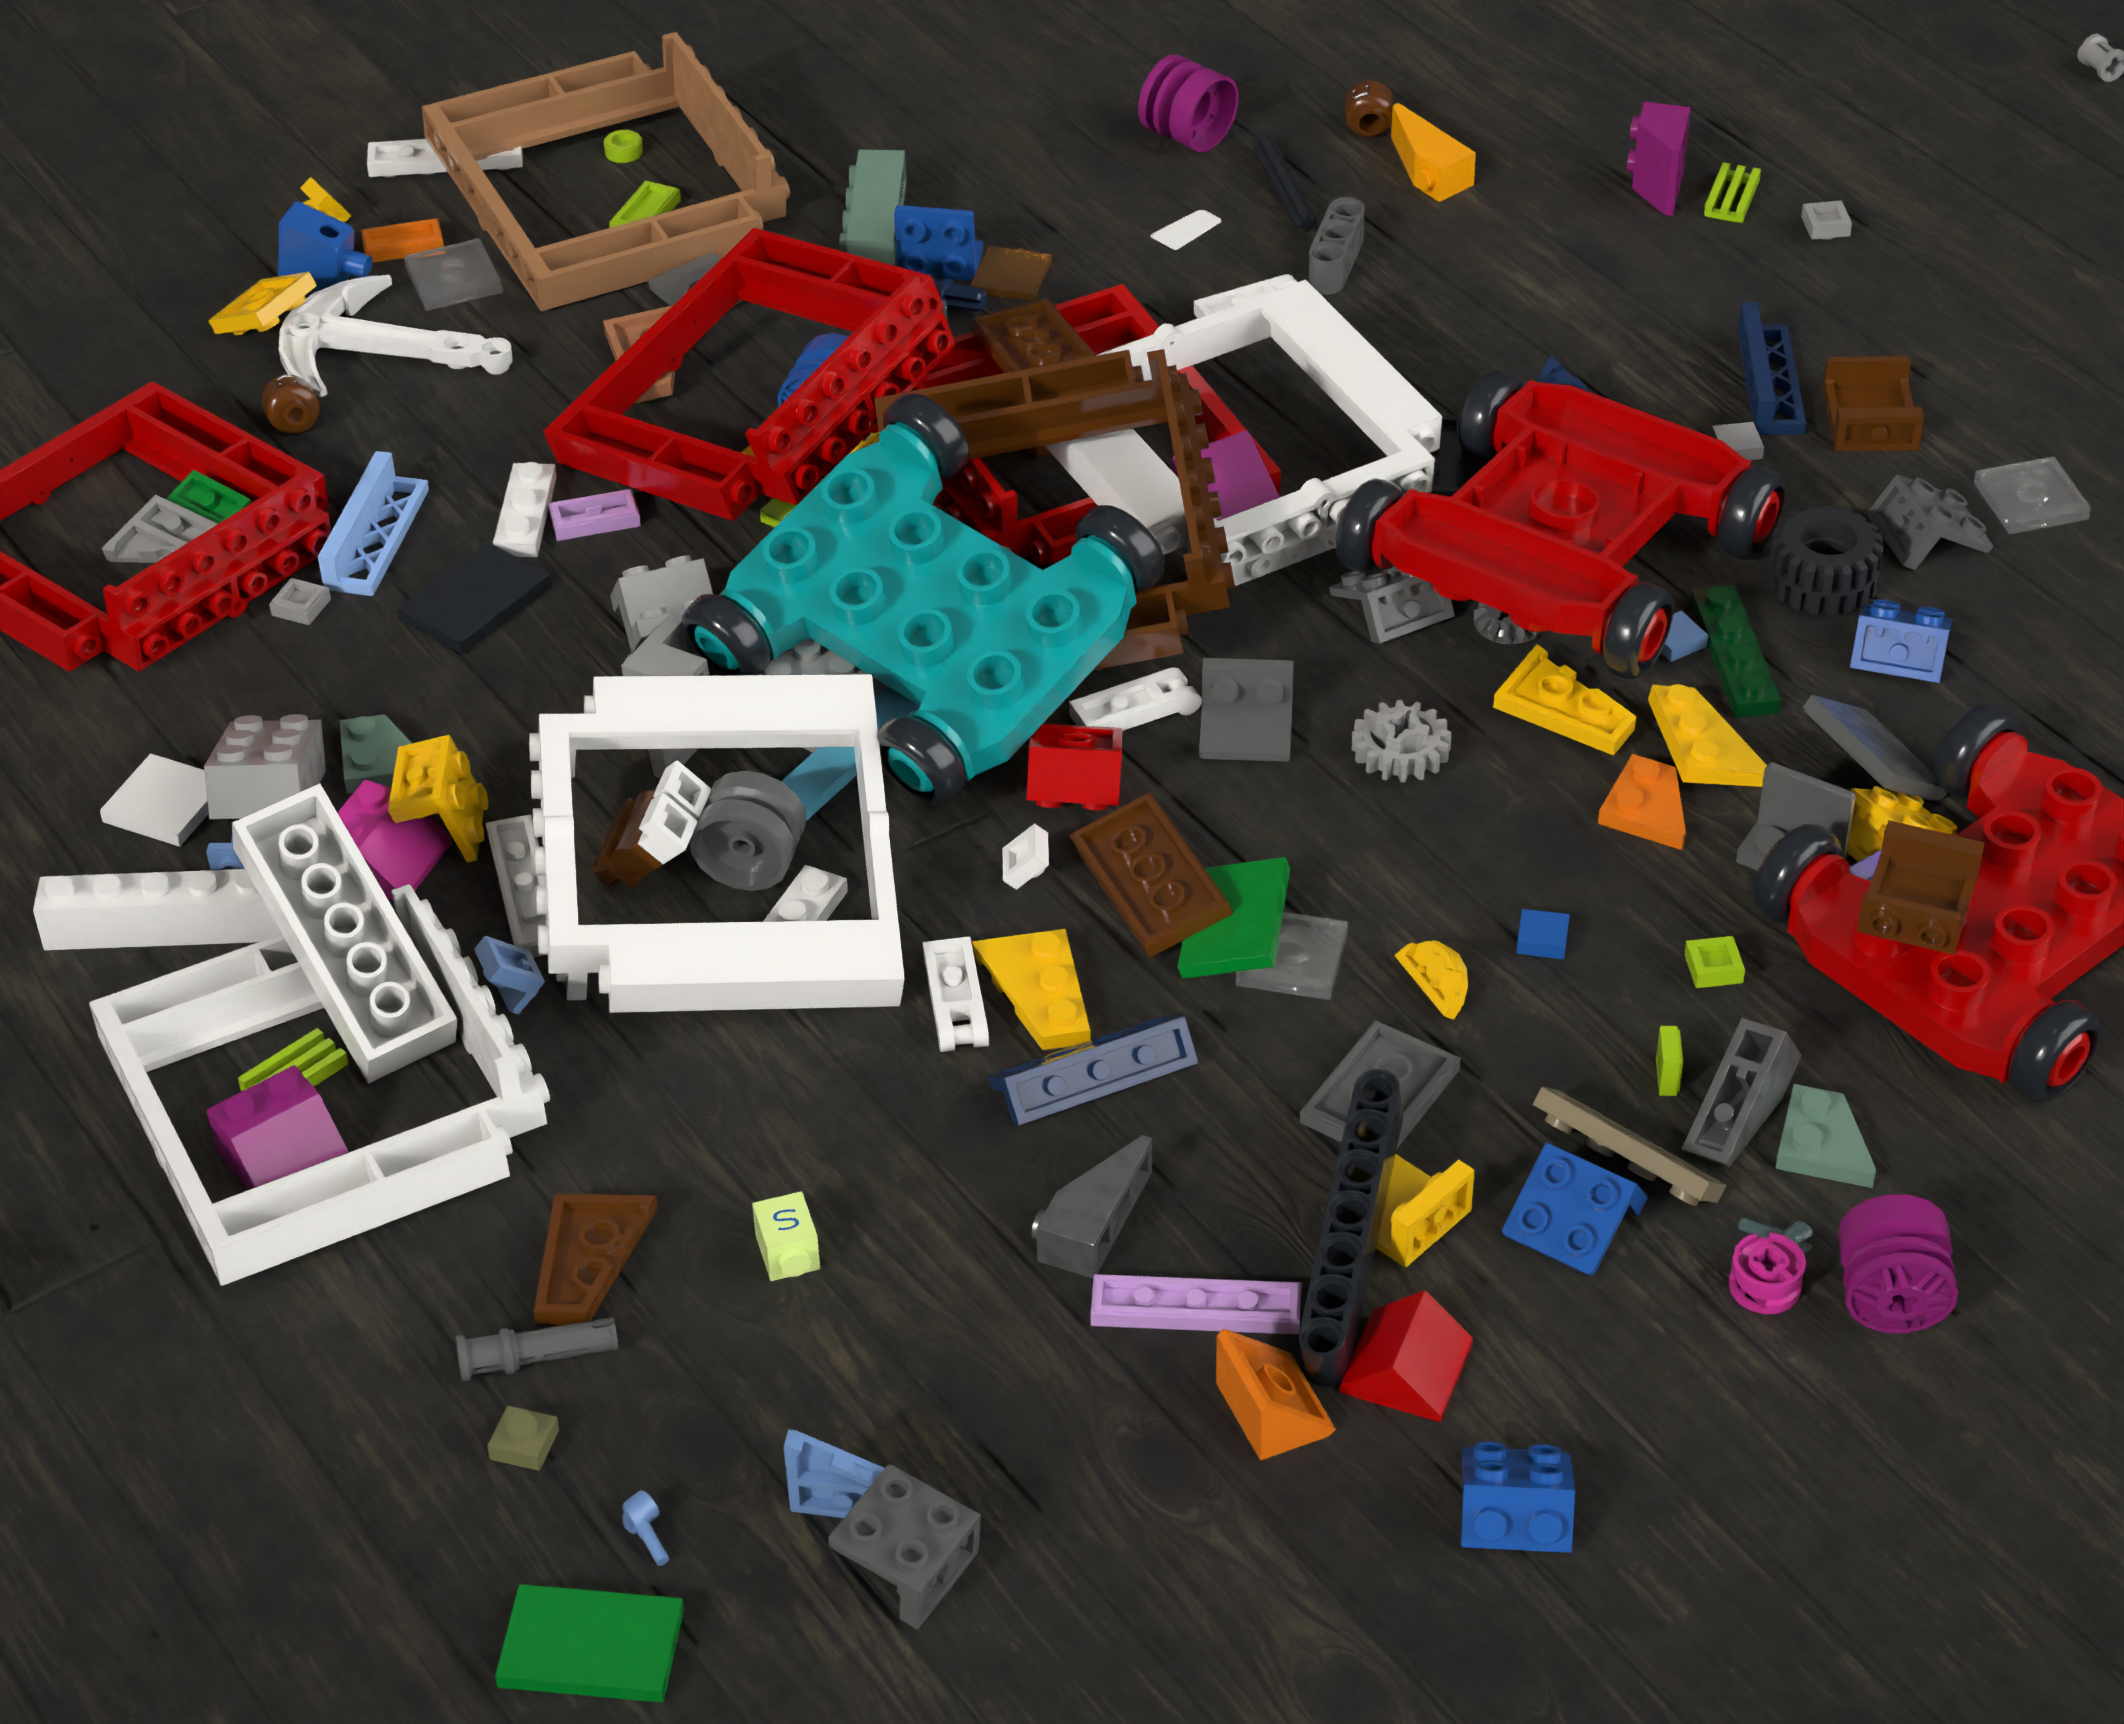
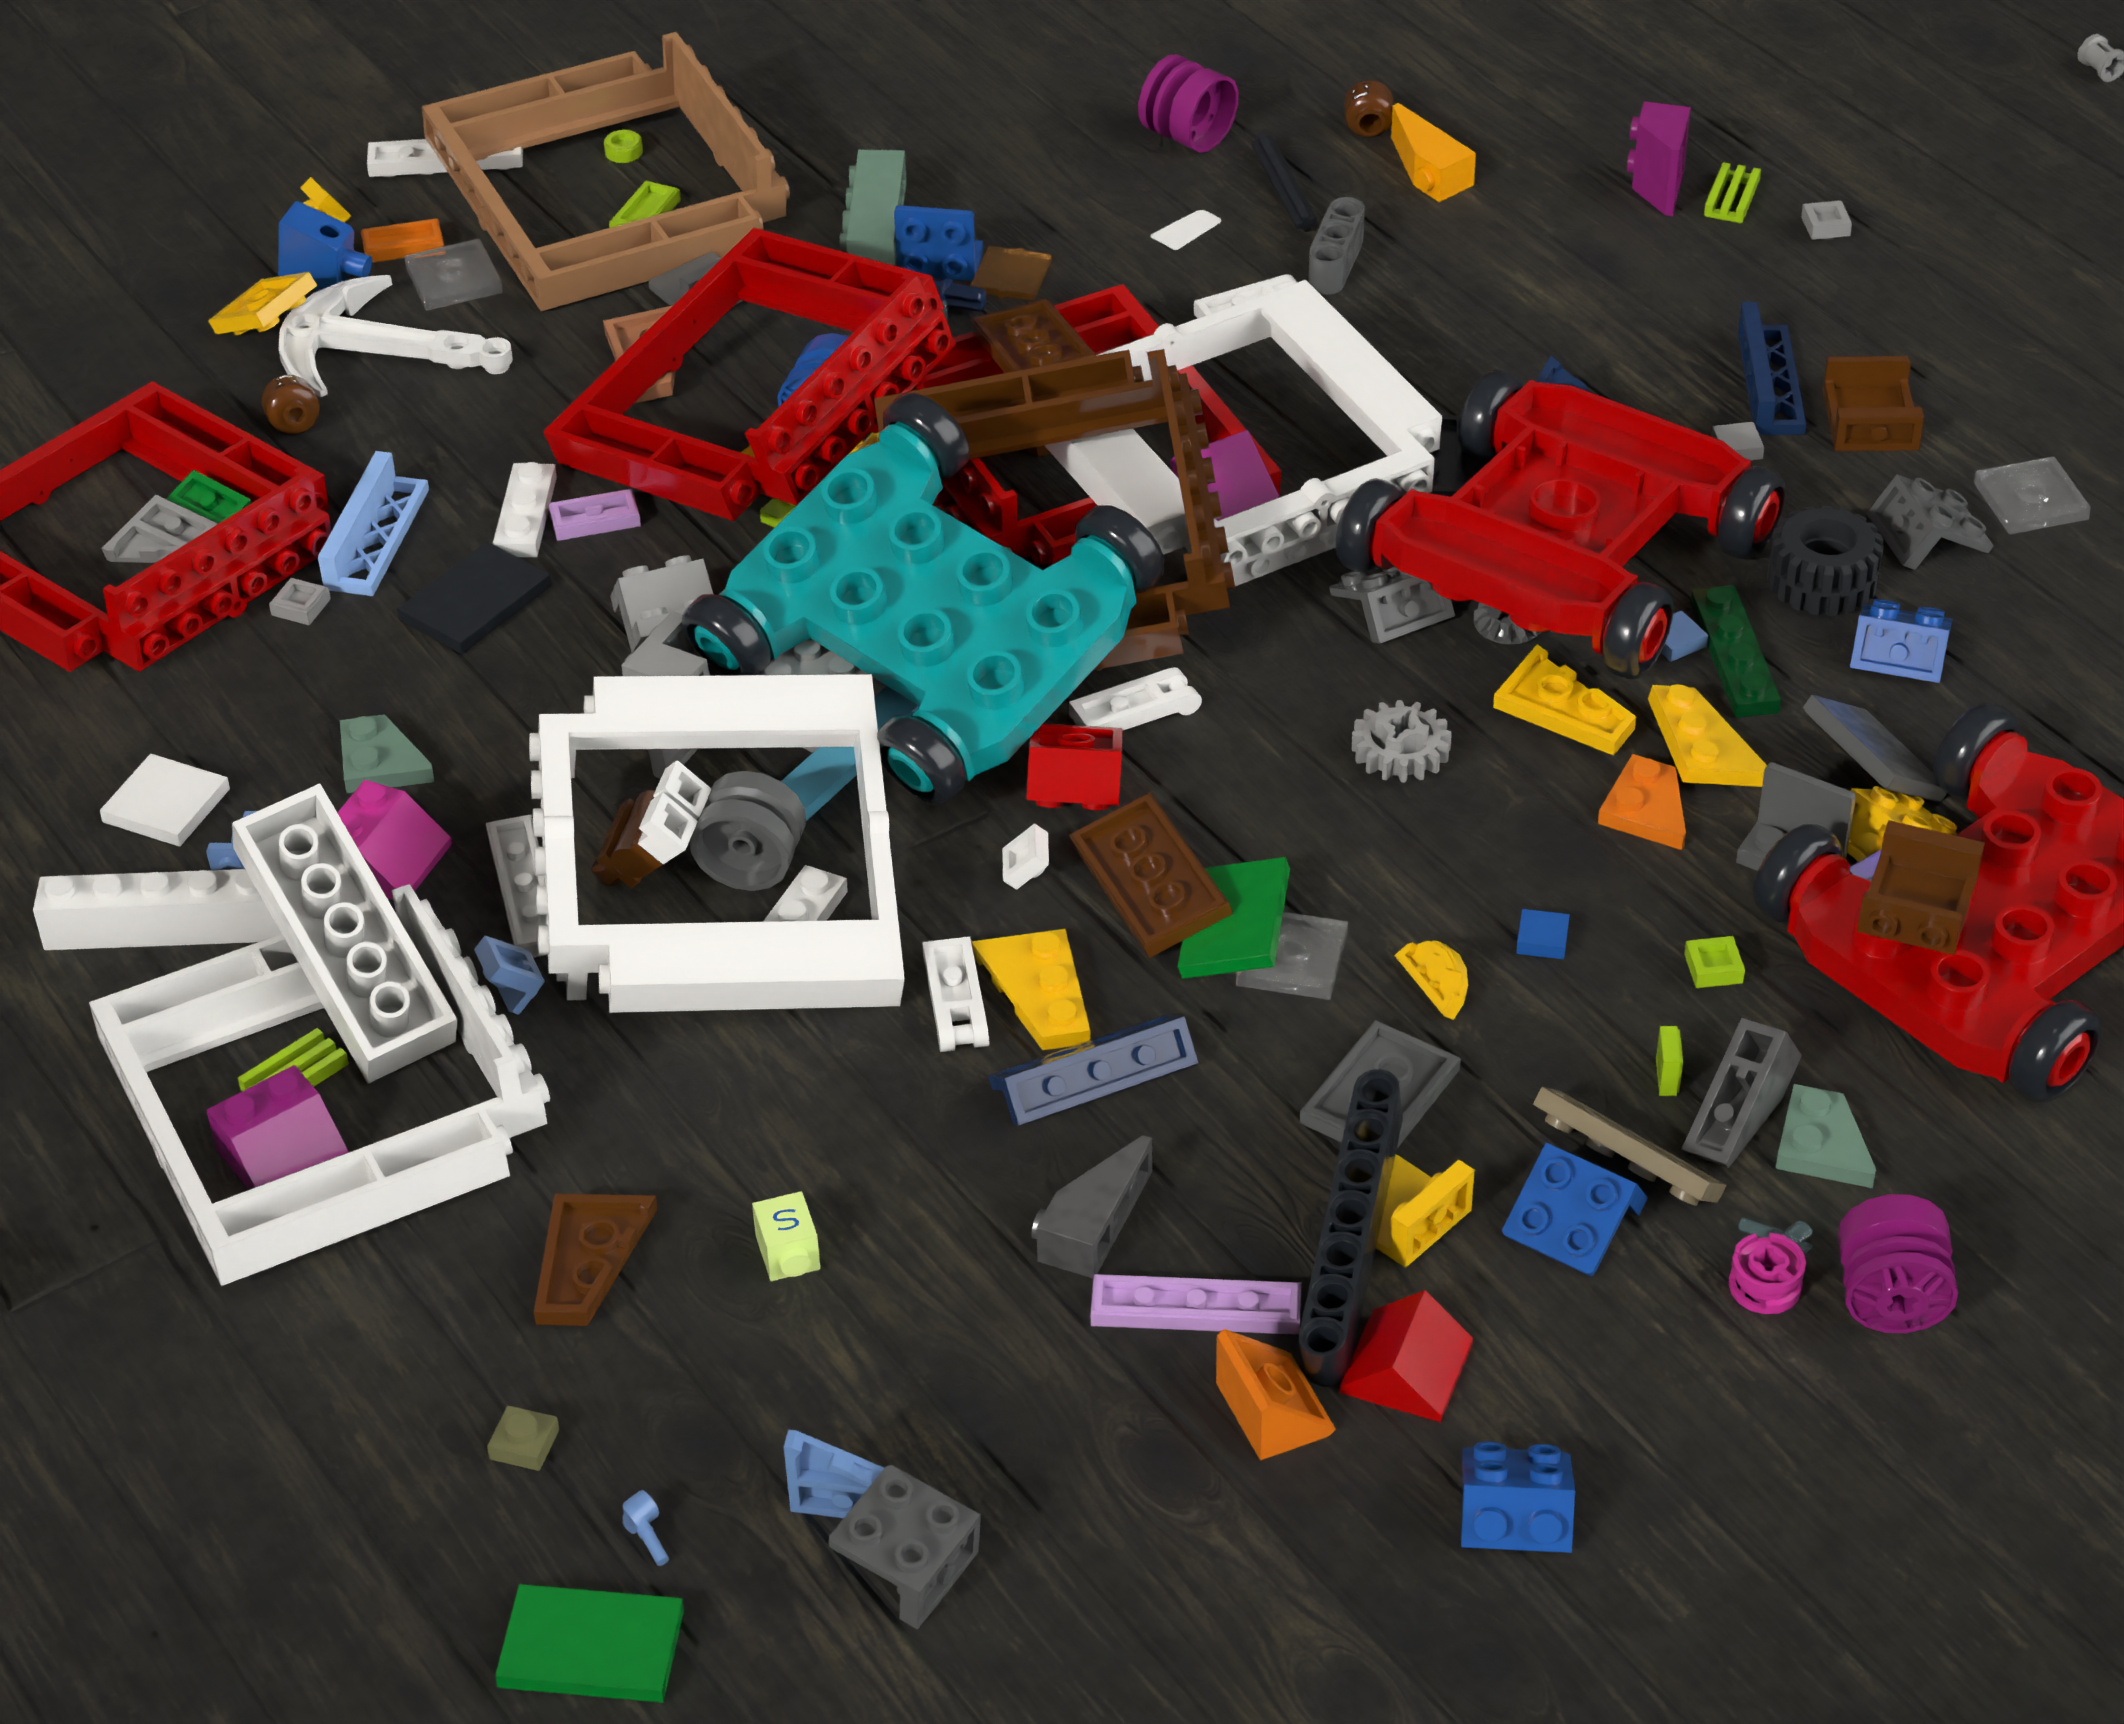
light grey brick [204,714,326,819] -> none
yellow bracket [388,735,488,863] -> none
dark grey pin [455,1316,618,1382] -> none
dark grey bracket [1199,658,1294,762] -> none

